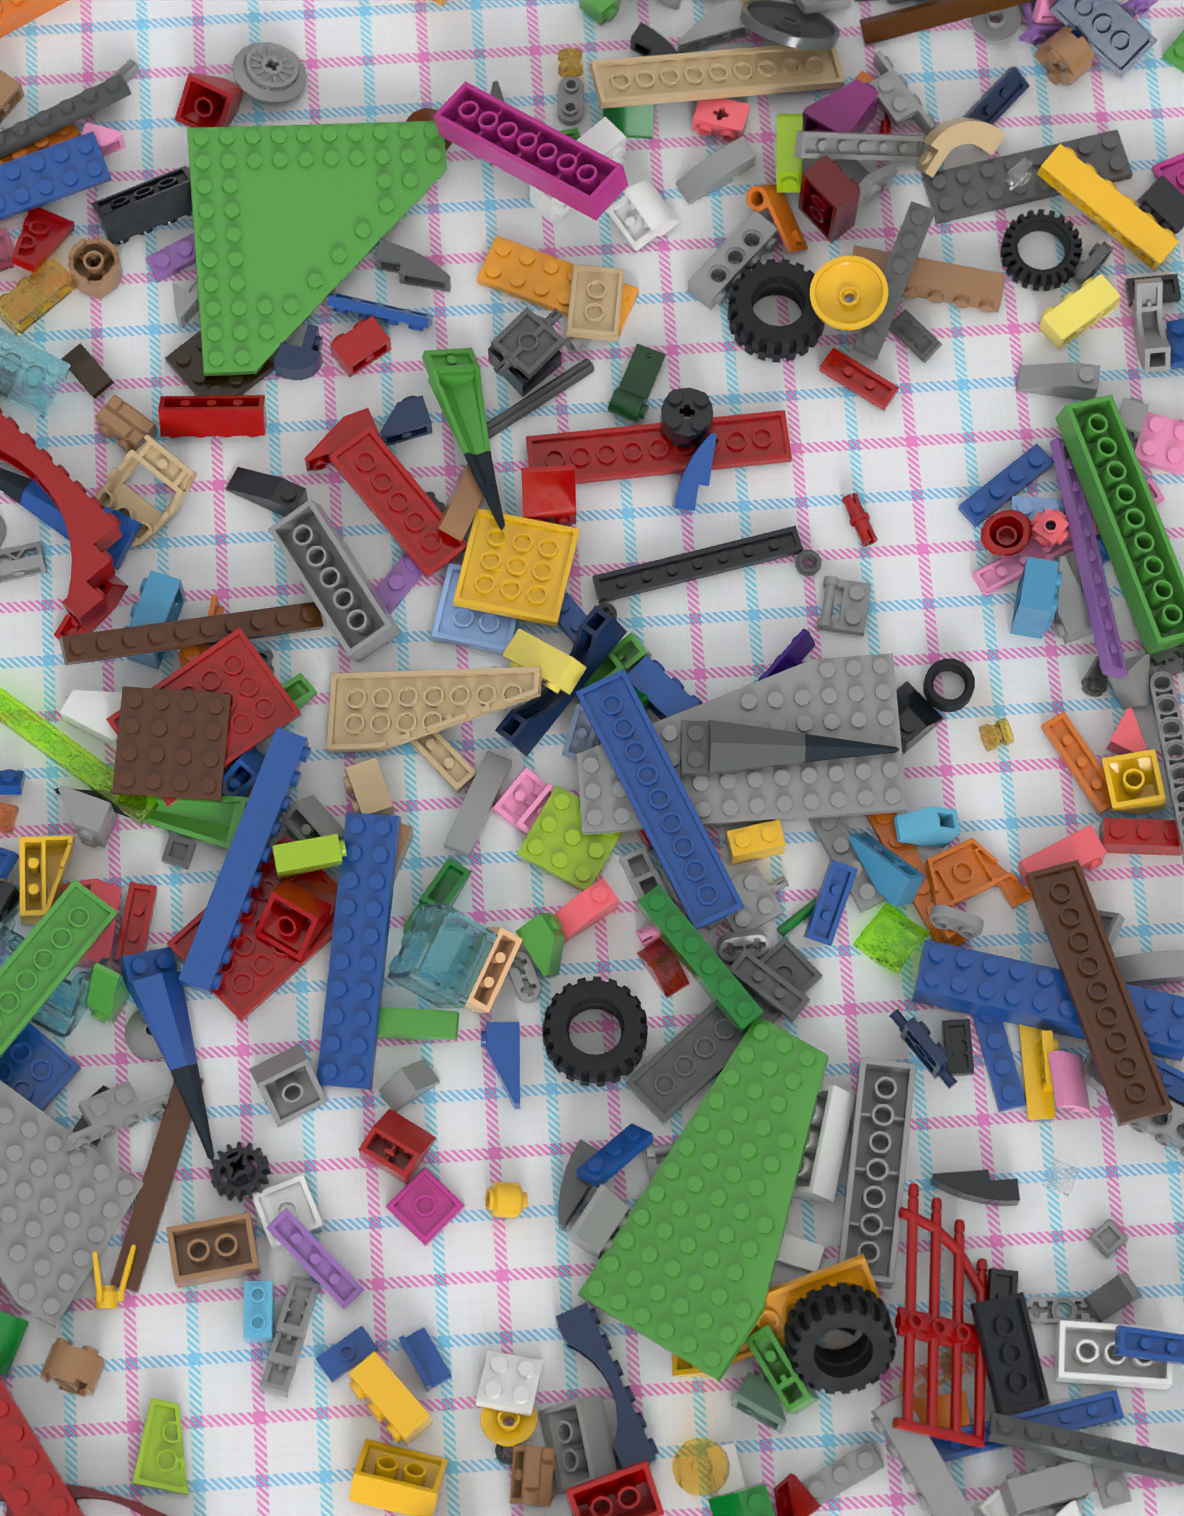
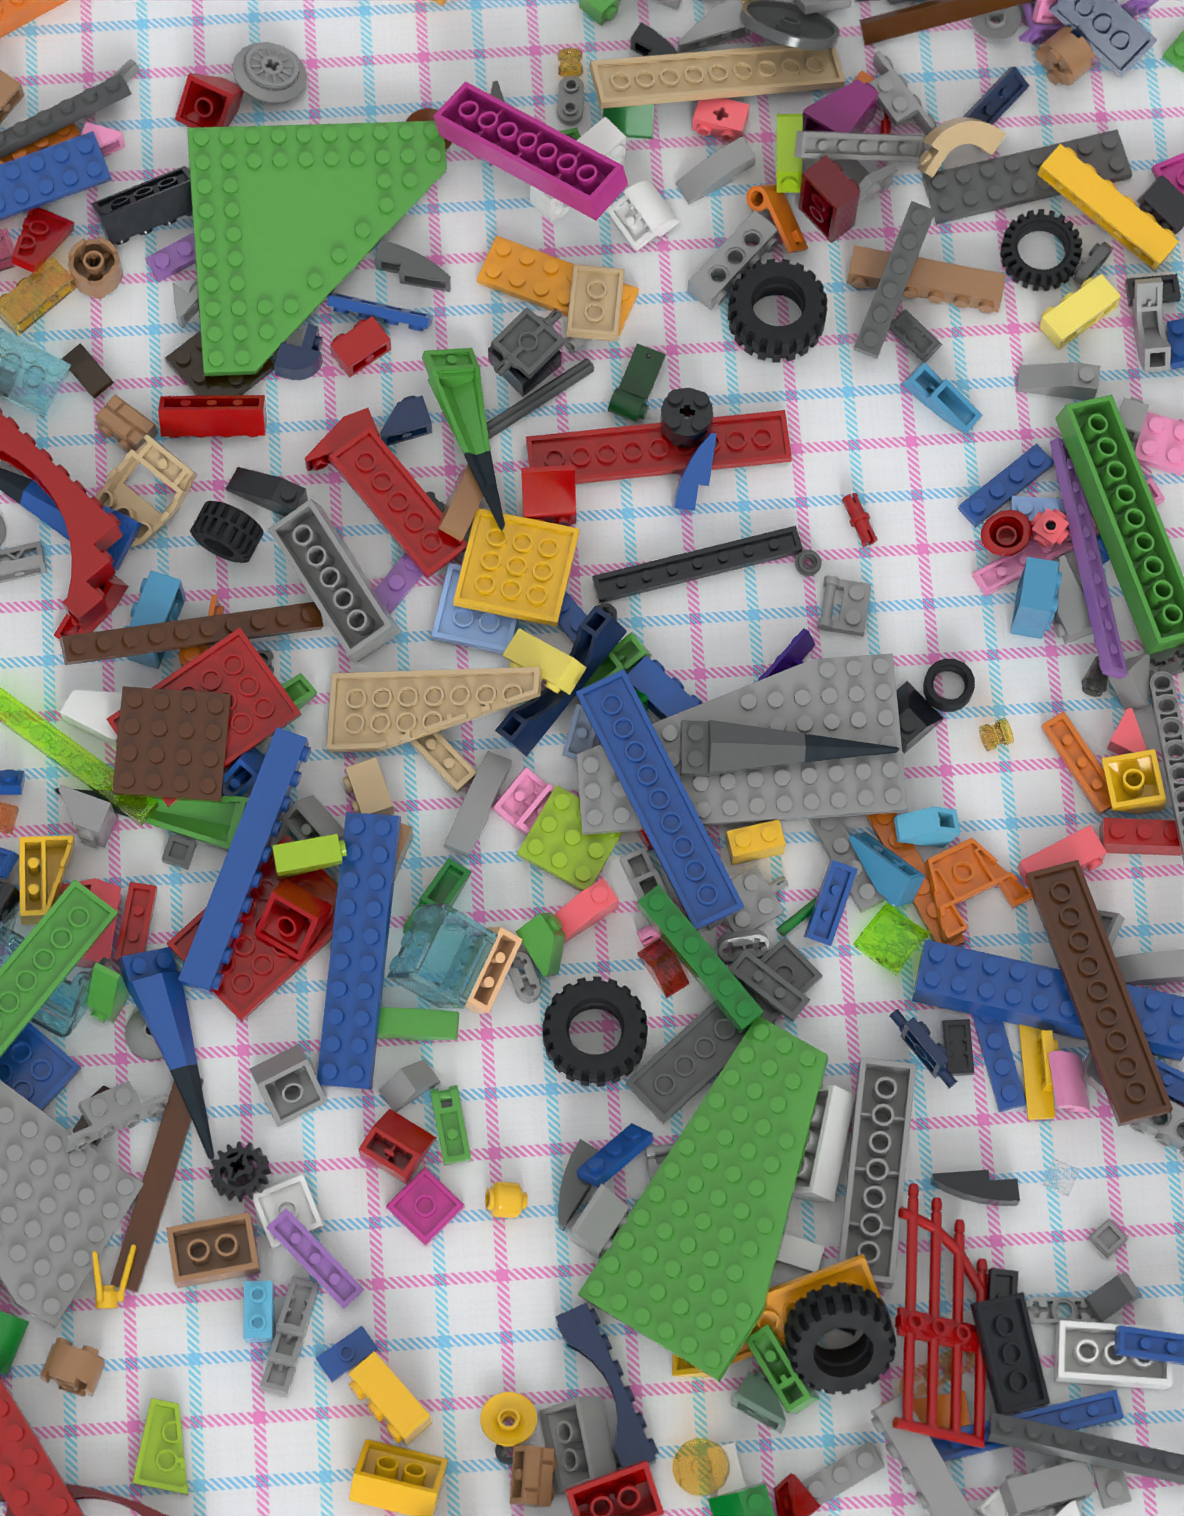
blue panel [399,1327,452,1392] -> none
white plate [476,1350,543,1416] -> none
blue slope [481,1022,520,1109] -> none
yellow dish [810,255,888,330] -> none
red plate [819,347,899,411] -> none
light grey plate [929,905,984,939] -> none
clear plate [1005,157,1033,191] -> none
none -> black tyre [190,501,264,563]
none -> bright green plate [430,1085,471,1165]
none -> dark azure slope [902,362,983,434]

